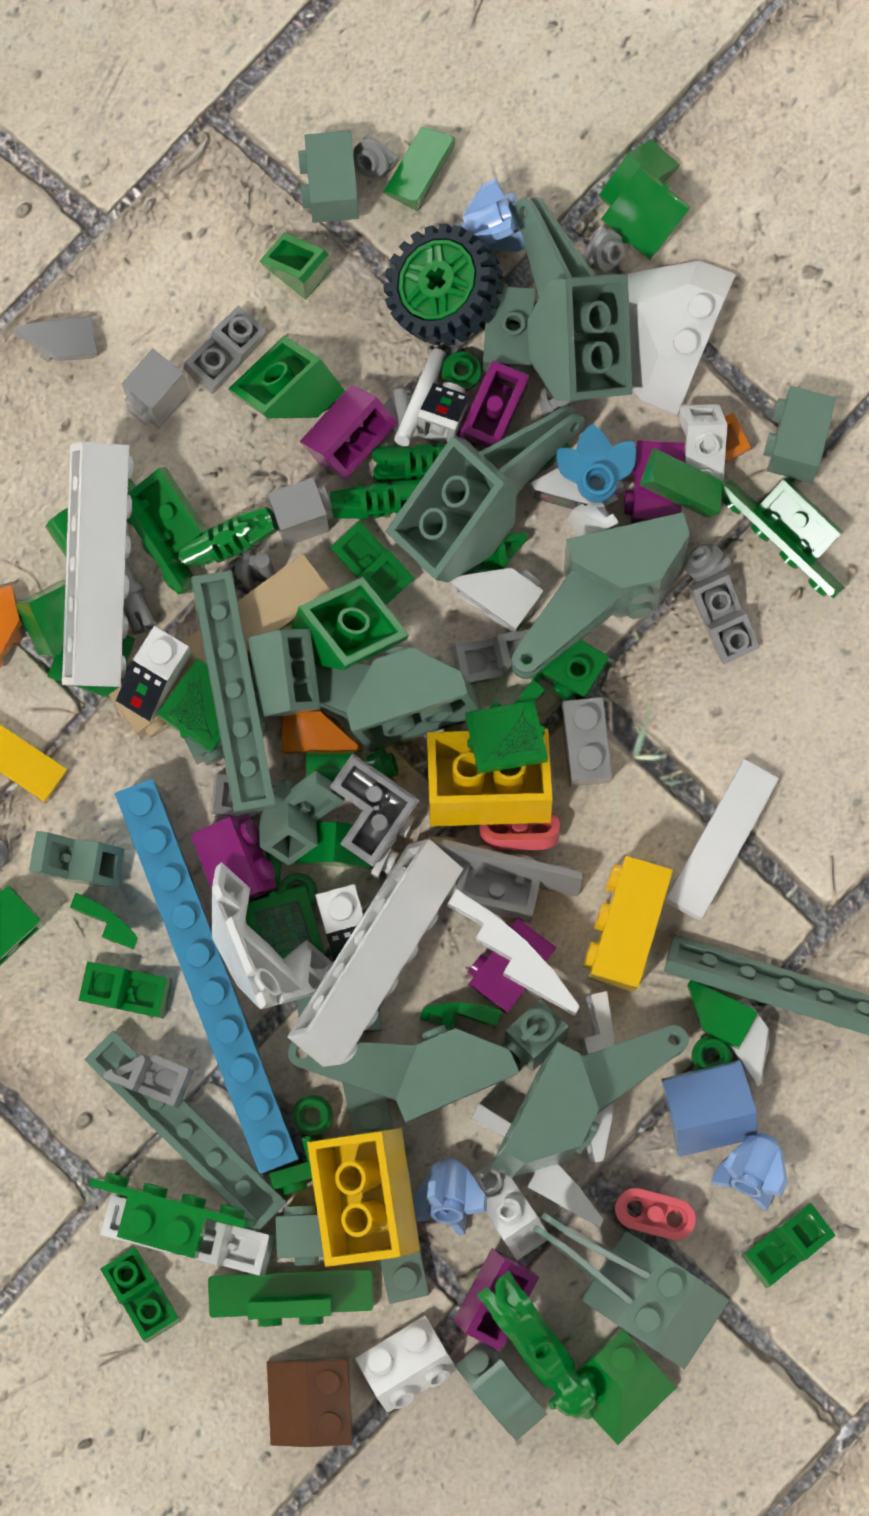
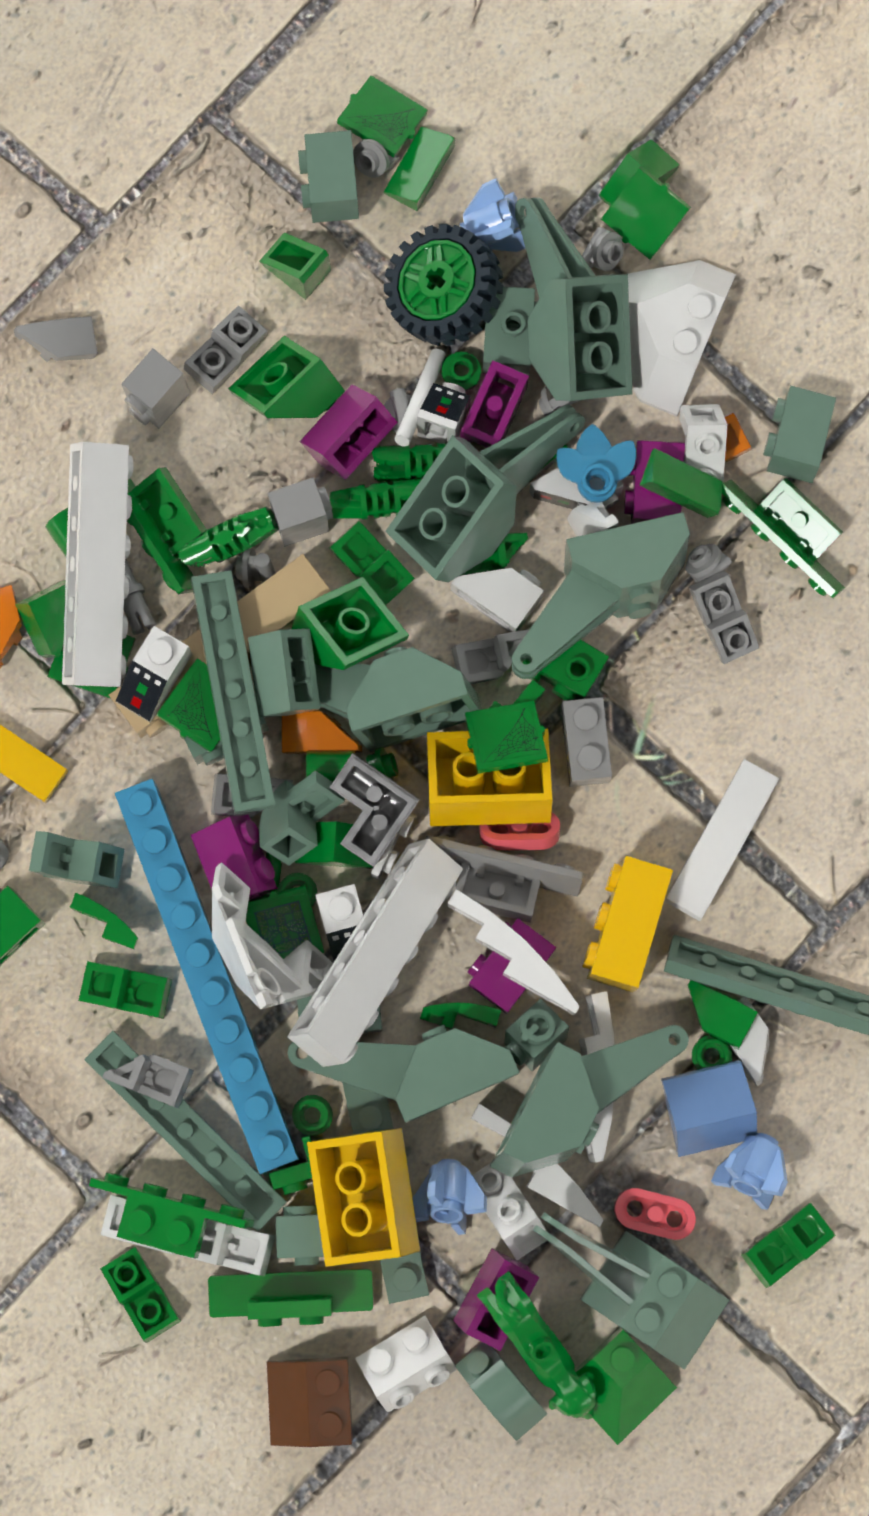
none -> green piece [337,76,428,158]

